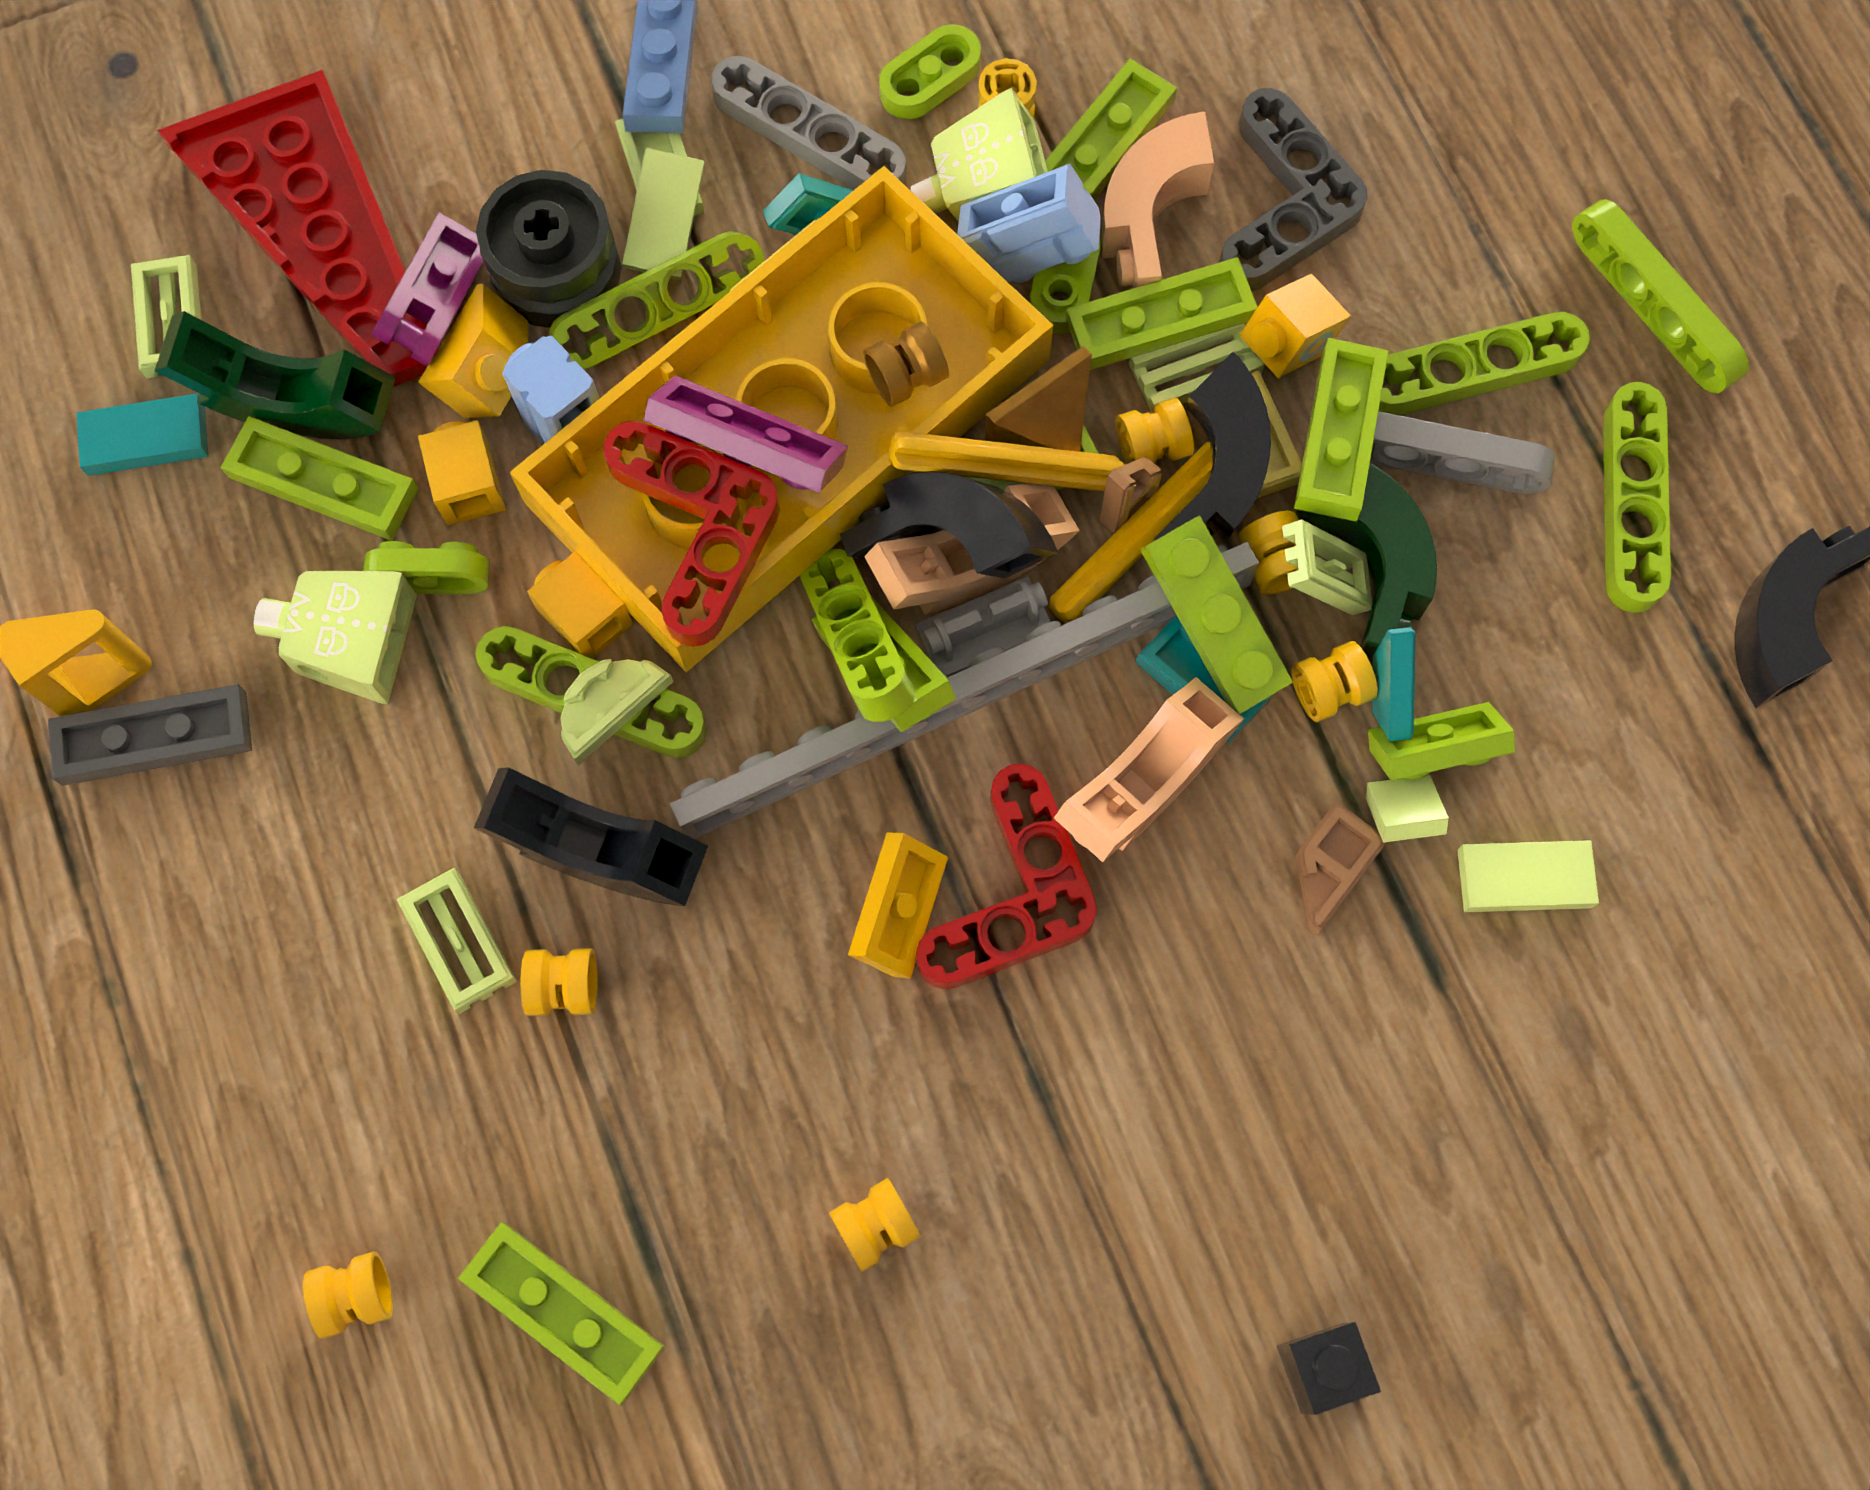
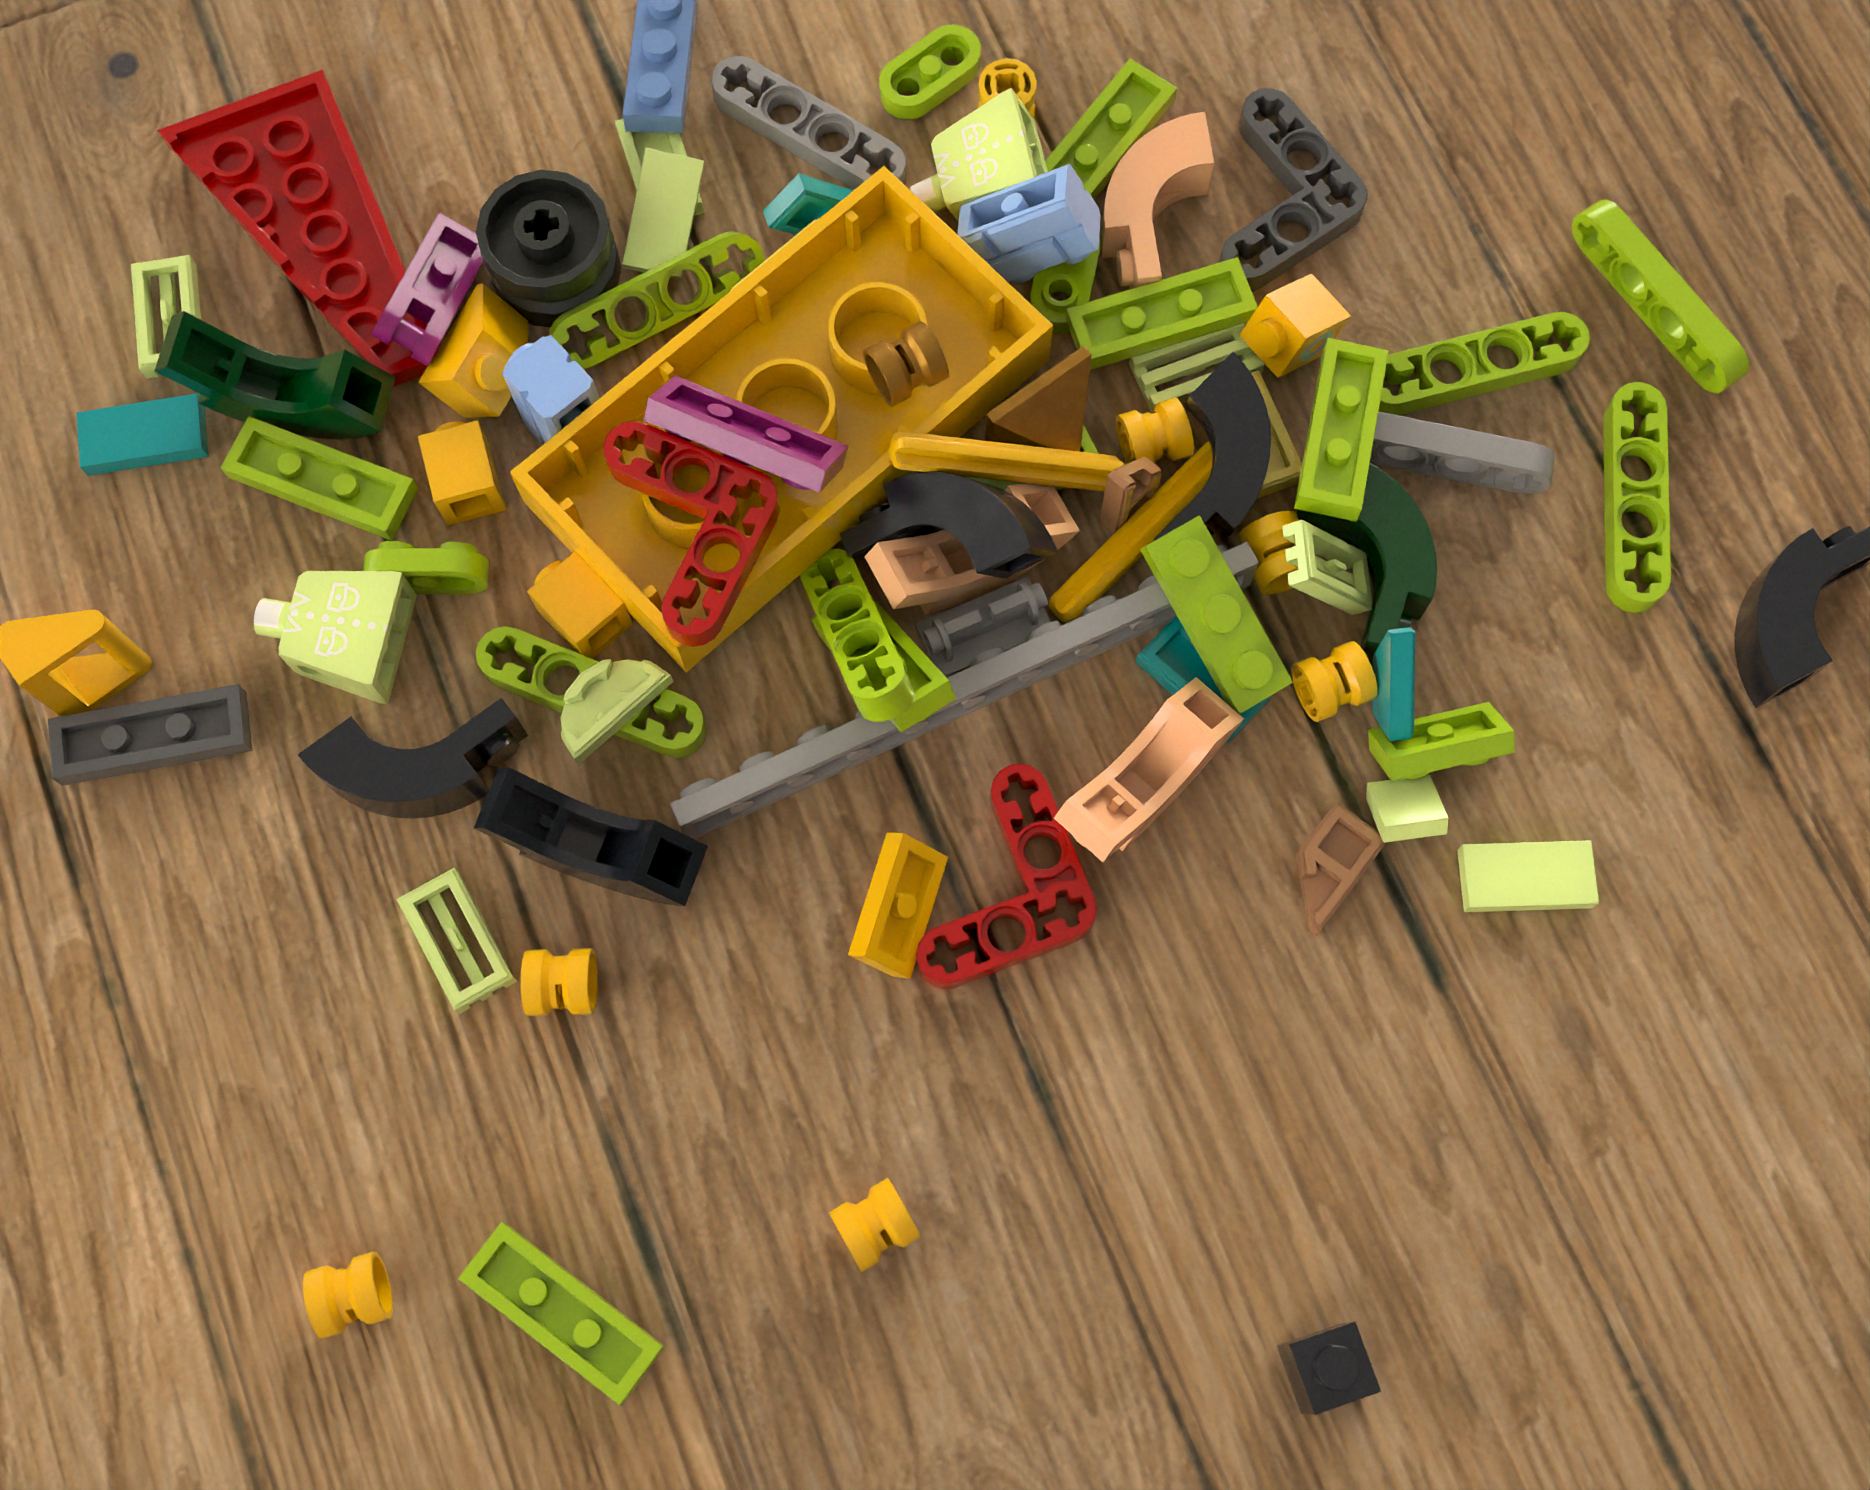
none -> black arch [297,698,528,819]

